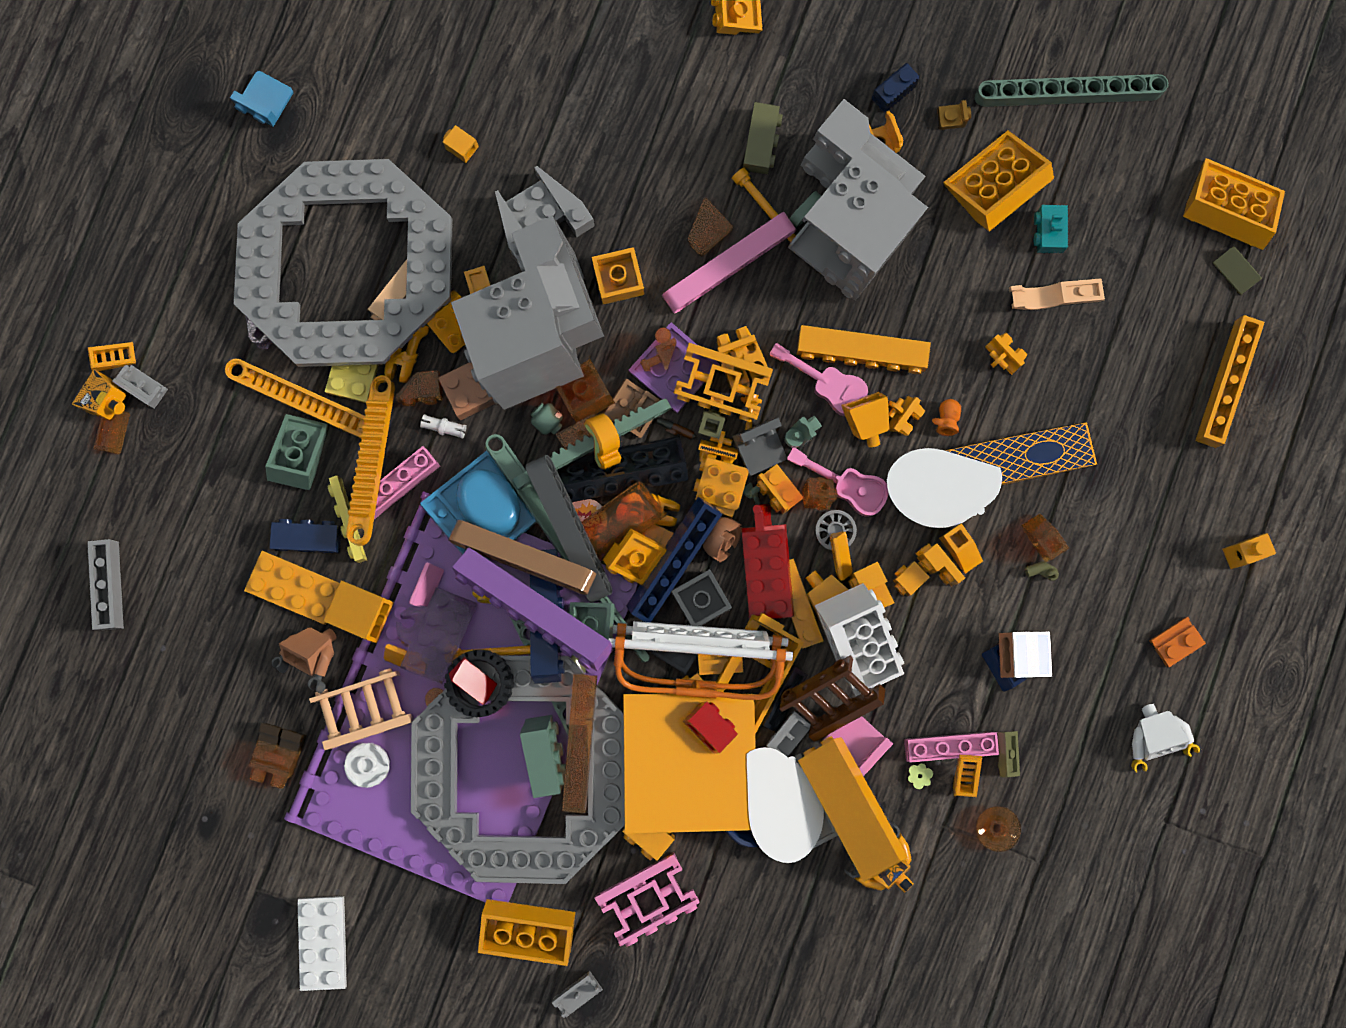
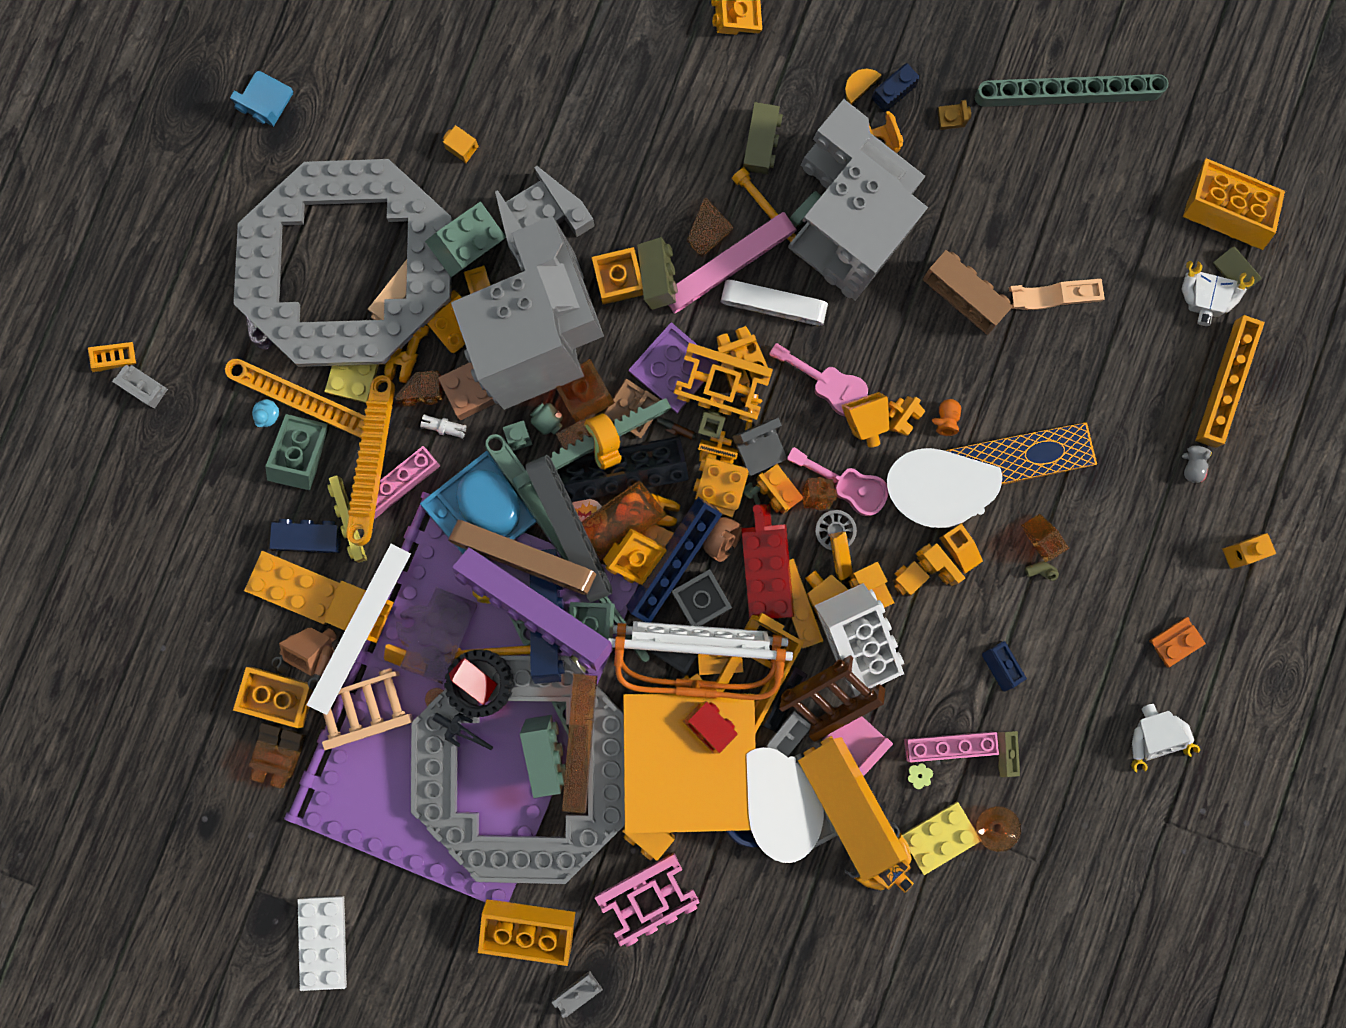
light orange torso [72,369,126,420] -> none
light grey brick [88,539,124,631] -> none
clear orange slope [94,411,130,454] -> none
white tile [344,743,390,788] -> none
bright pink slope [409,562,444,610] -> none
clear orange piece [640,327,677,372] -> none
sand green hips [785,416,822,450] -> none
light orange brick [796,325,931,374] -> none
light orange slope [943,130,1054,231] -> none
light orange slope [953,754,982,797] -> none
light orange hips [985,333,1027,375] -> none
piece [999,632,1052,678] -> none
teal brick [1034,205,1068,253] -> none
none -> light orange brick [233,667,313,728]
none -> medium azure animal [252,399,279,427]
none -> white tile [307,544,411,715]
none -> sand green brick [425,201,506,277]
none -> black piece [432,713,493,750]
none -> sand green brick [503,420,533,451]
none -> olive brick [637,237,678,310]
none -> white beam [720,280,828,326]
none -> light orange tile [845,69,882,105]
none -> light yellow plate [902,802,981,875]
none -> medium nougat brick [923,250,1013,335]
none -> white torso [1182,261,1254,326]
none -> light grey animal [1182,446,1212,483]

